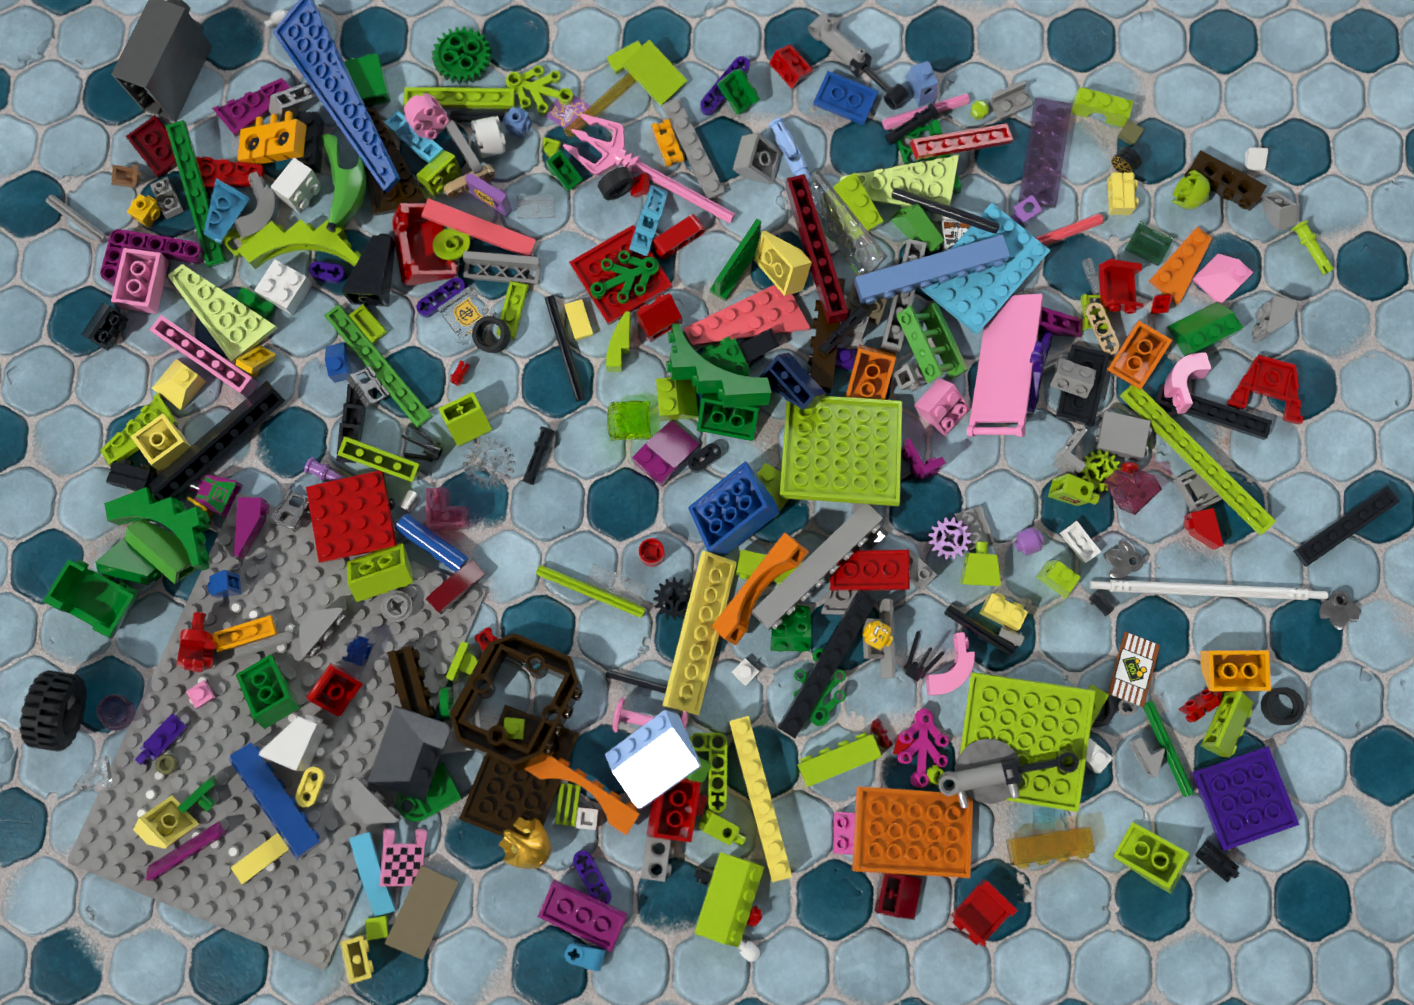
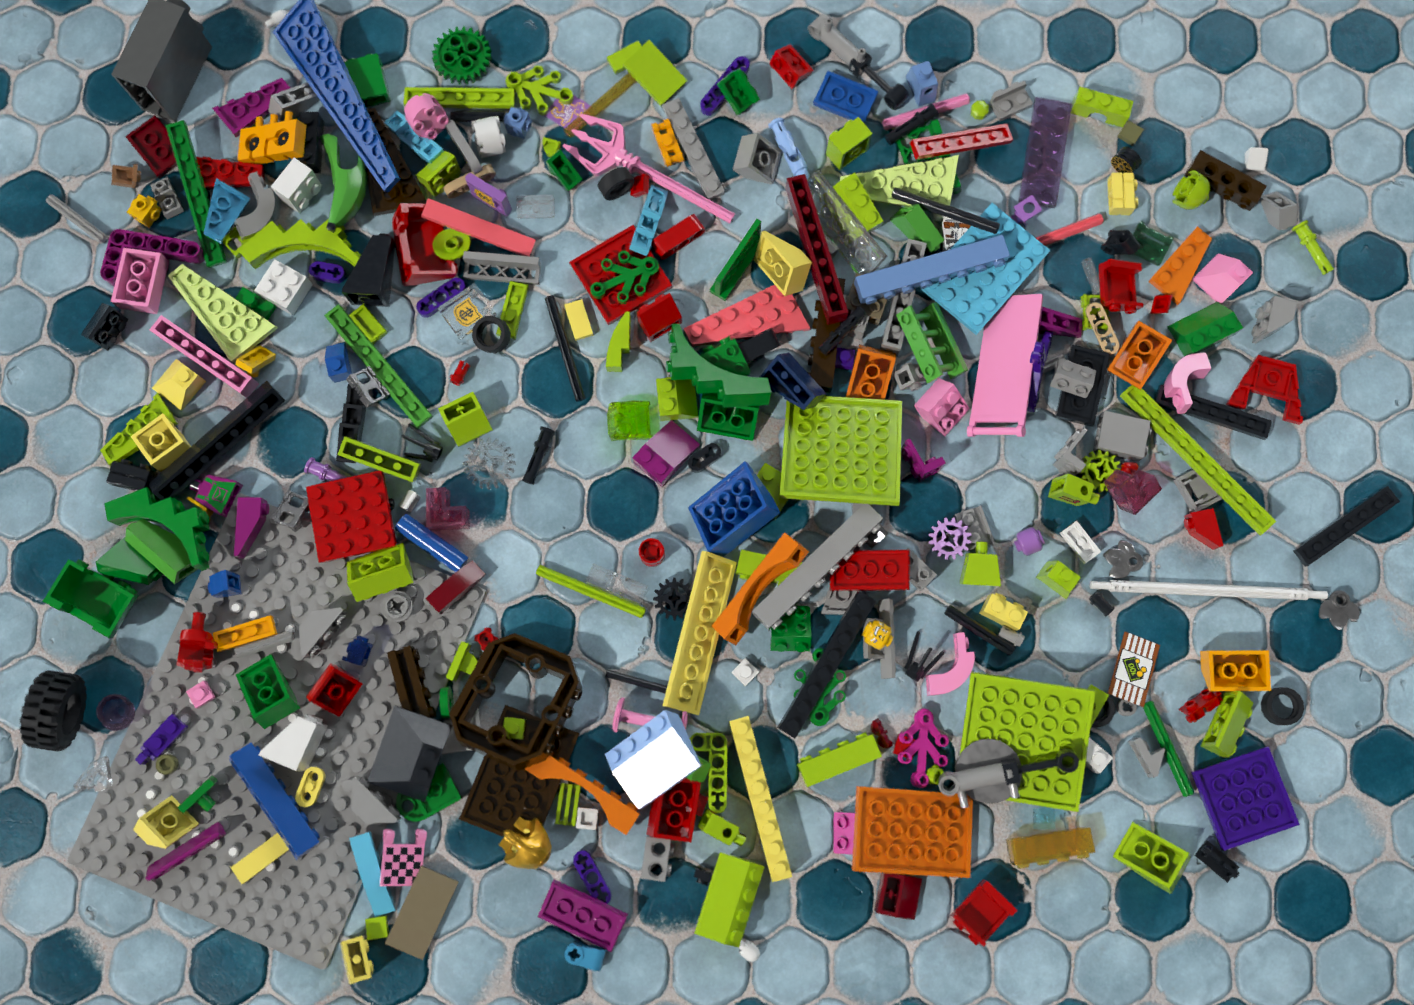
red plate [746,905,763,927] -> none
none -> lime brick [826,117,872,171]
none -> black piece [1101,230,1140,255]

